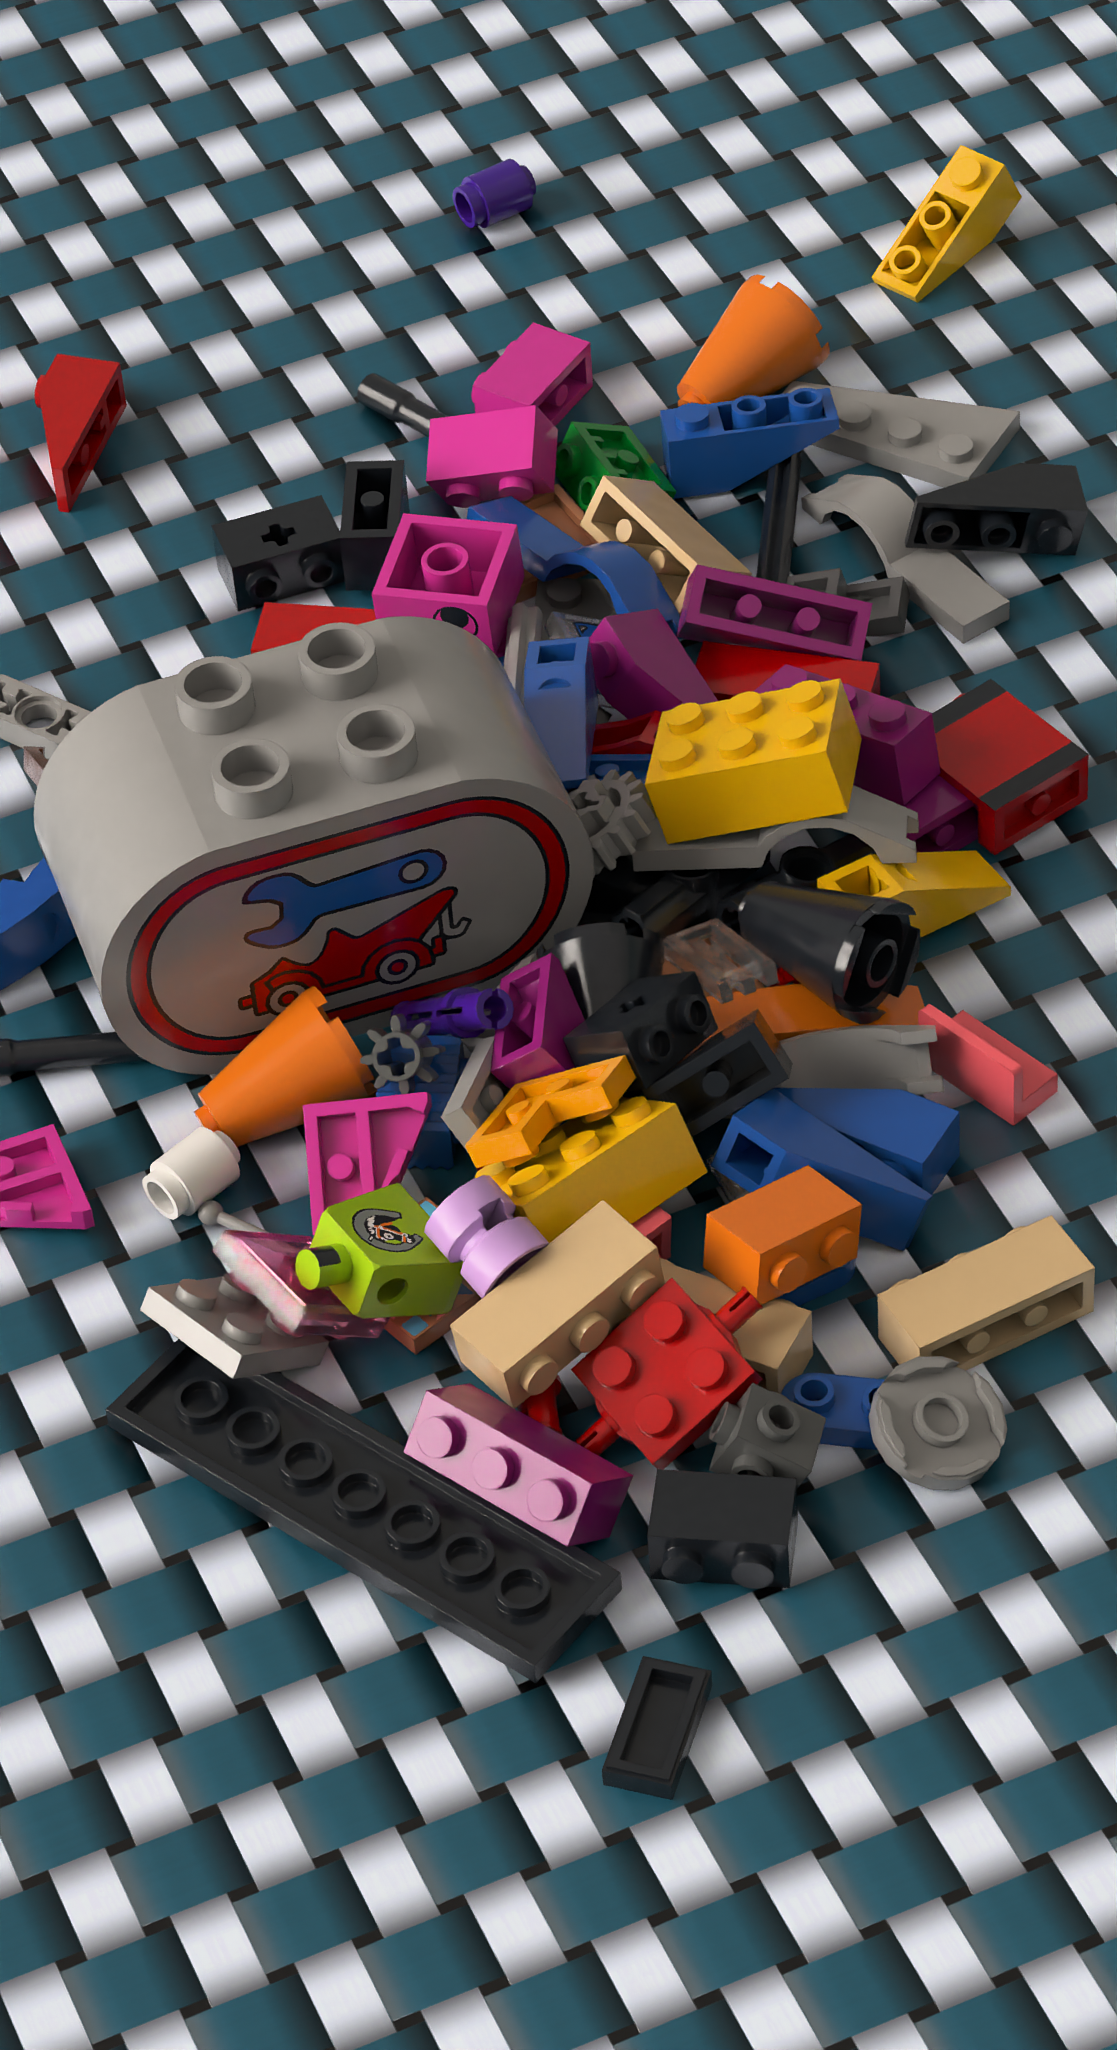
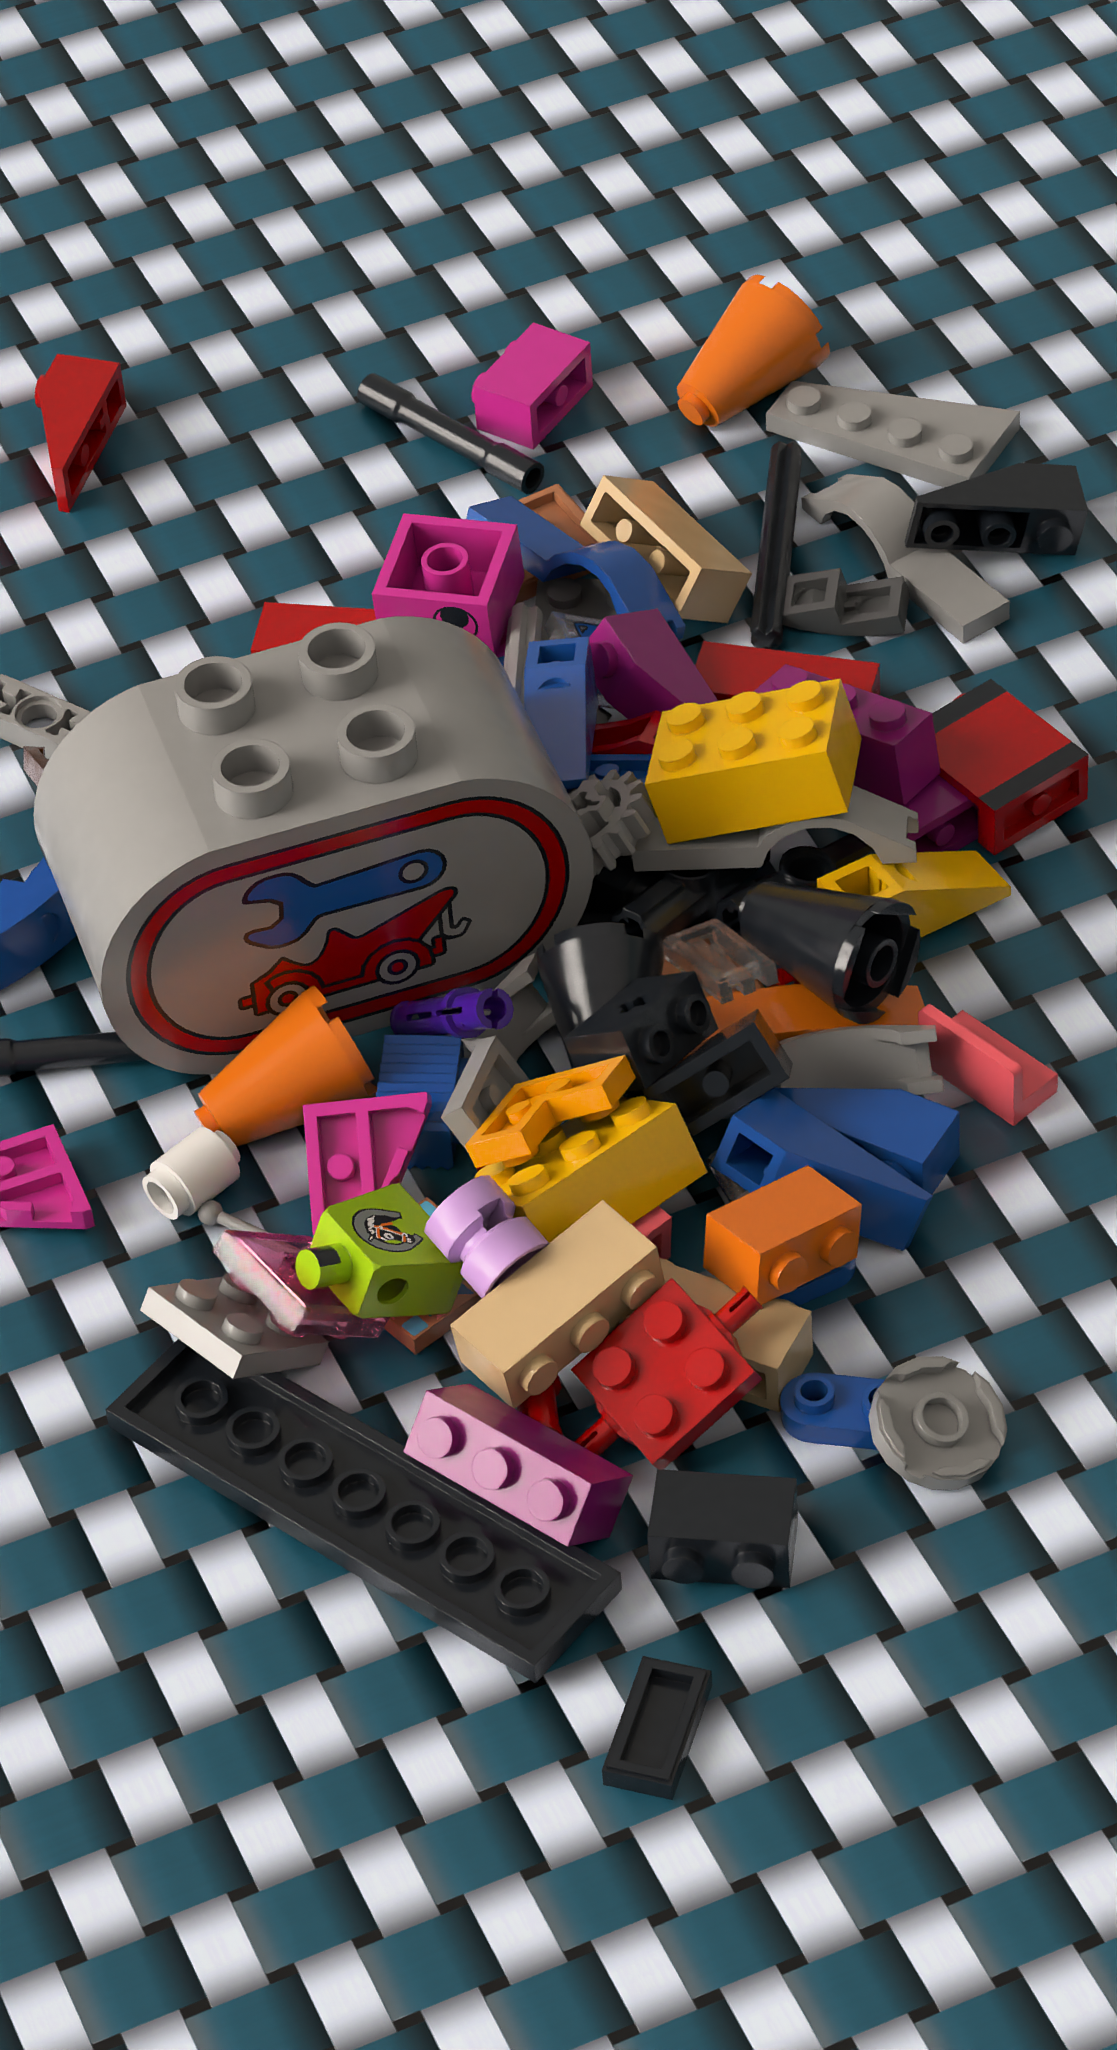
black brick [211,495,345,611] -> none
black brick [340,460,410,591] -> none
dark grey gear [360,1013,446,1094] -> none
dark pink brick [426,405,558,508] -> none
dark purple brick [453,159,536,228] -> none
magenta slope [490,953,585,1090] -> none
green bracket [555,421,677,513] -> none
blue slope [660,388,840,499] -> none
magenta brick [676,564,873,661] -> none
dark grey brick [709,1383,826,1488] -> none
yellow slope [871,145,1022,303] -> none
tan brick [877,1215,1095,1371] -> none

